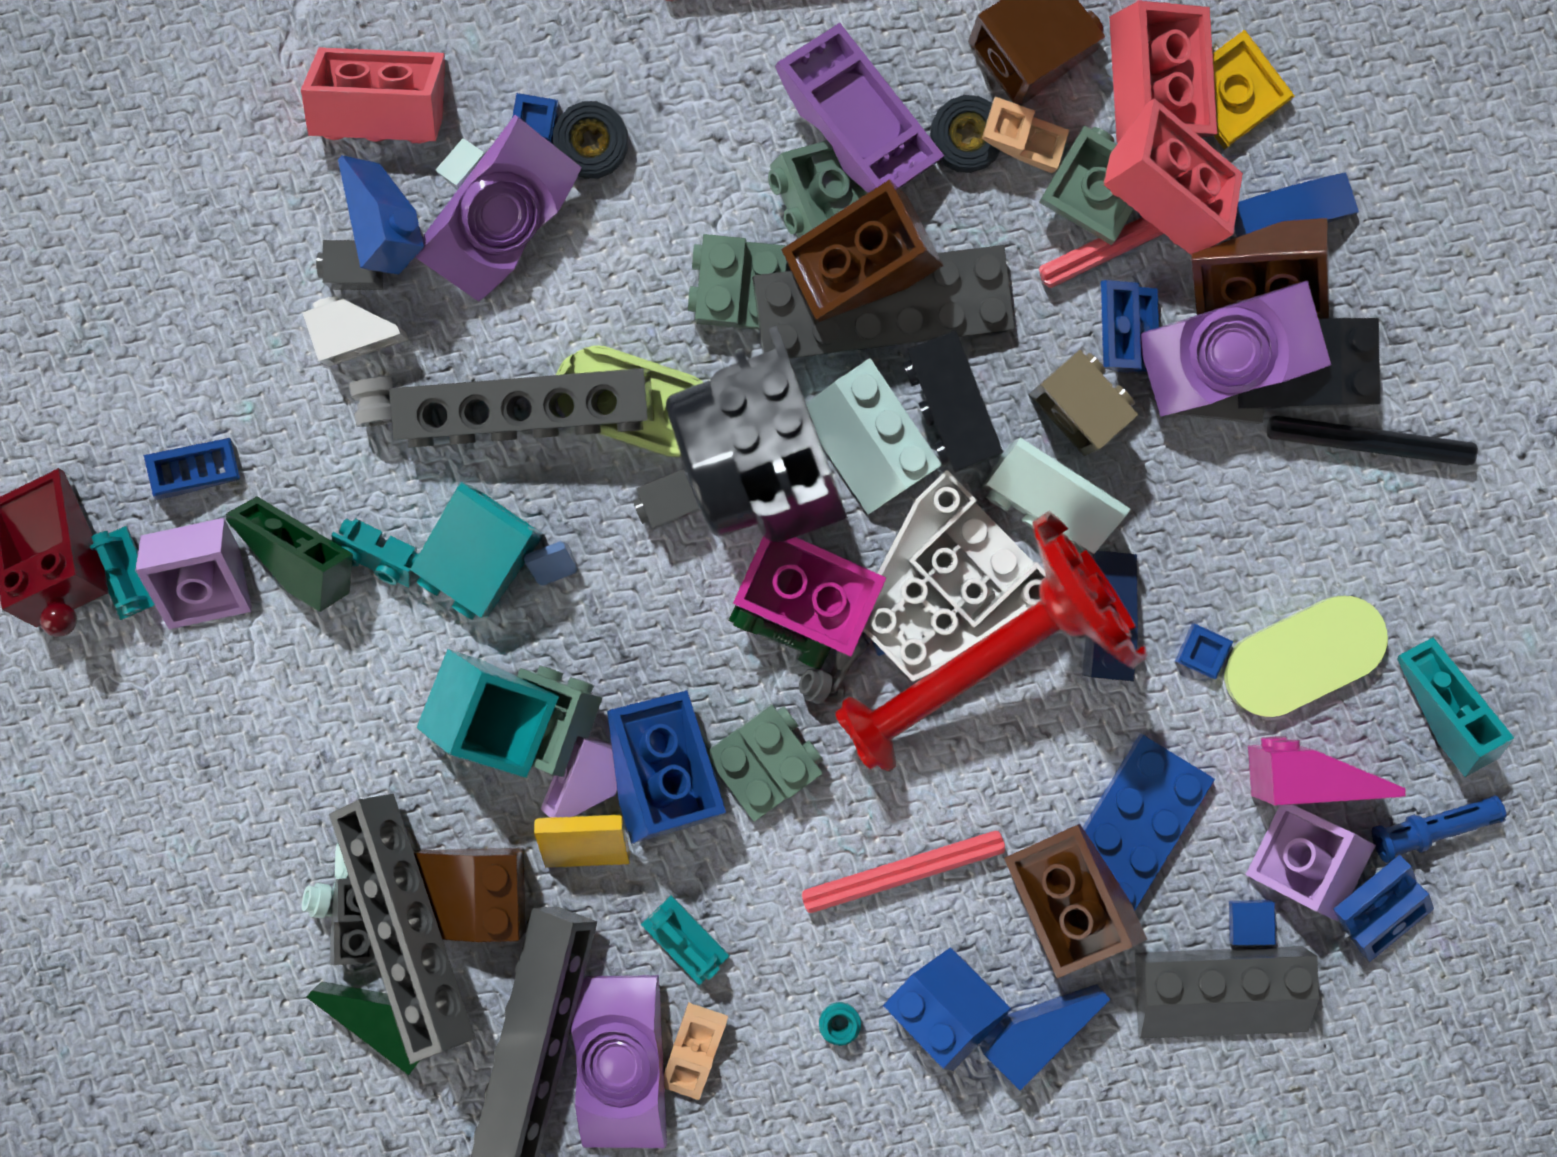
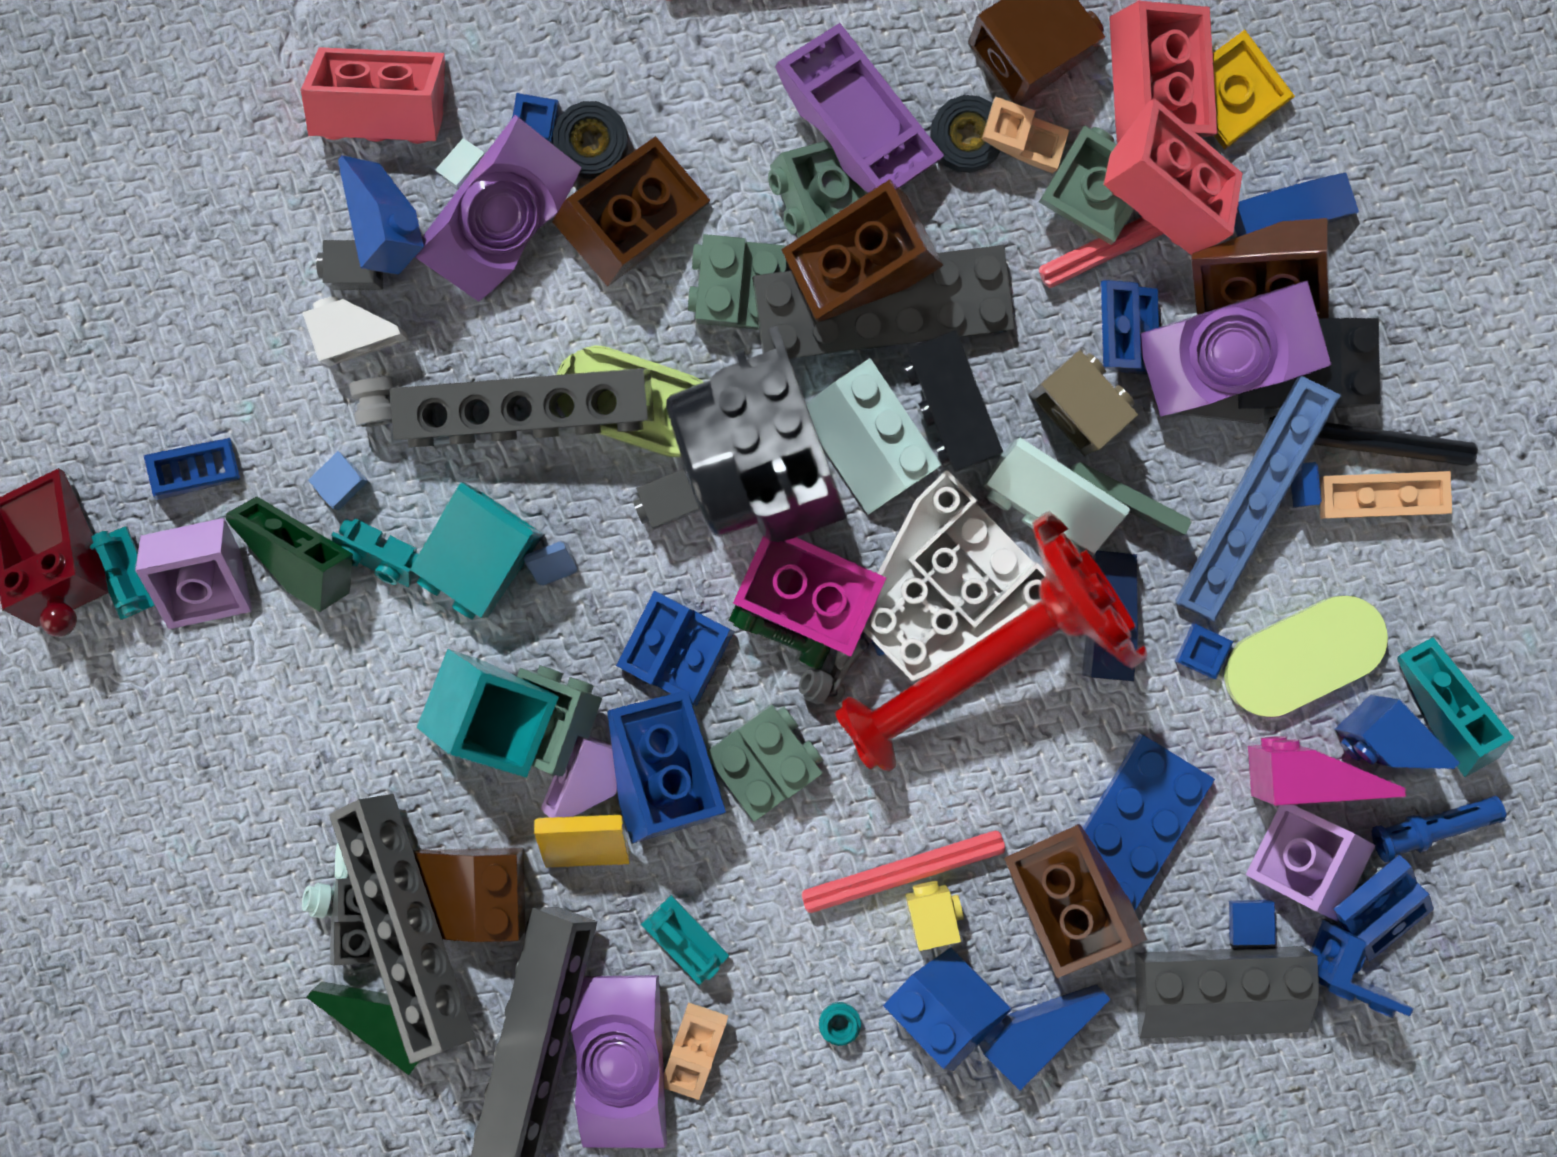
none -> medium blue slope [308,451,369,510]
none -> reddish brown slope [552,136,711,287]
none -> blue slope [616,591,735,706]
none -> light yellow brick [905,881,964,951]
none -> sand green tile [1070,462,1192,536]
none -> medium blue tile [1175,376,1341,622]
none -> blue tile [1291,462,1322,508]
none -> blue bracket [1310,920,1414,1018]
none -> light nougat plate [1319,471,1452,519]
none -> blue slope [1335,695,1460,769]

